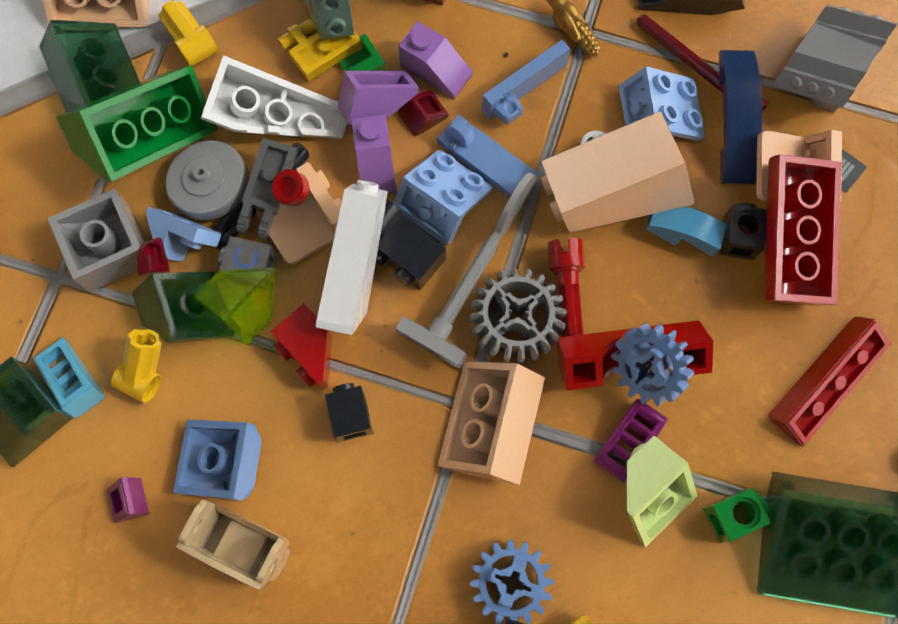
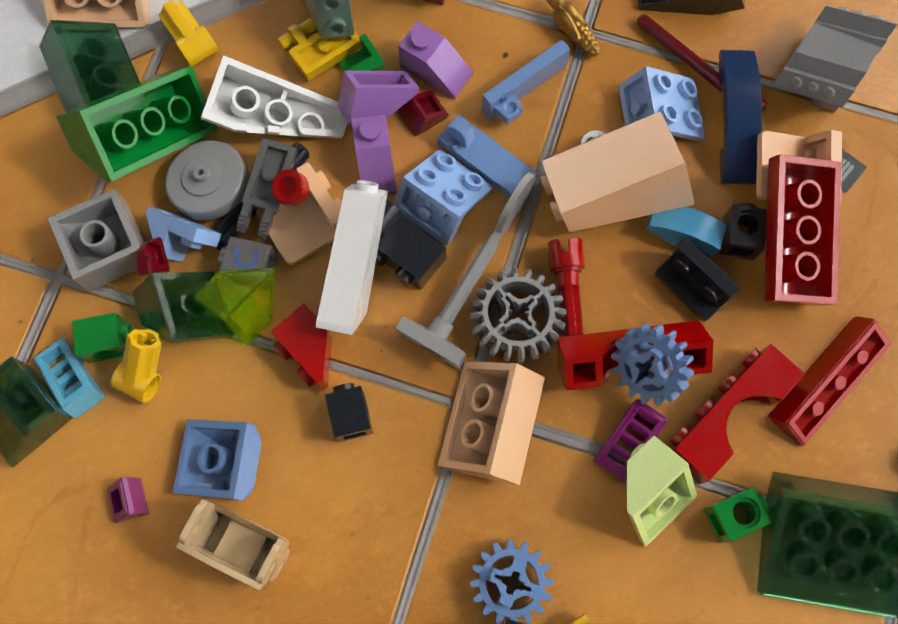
none -> green brick [72,313,133,363]
none -> black bracket [655,238,740,322]
none -> red arch [670,344,805,484]

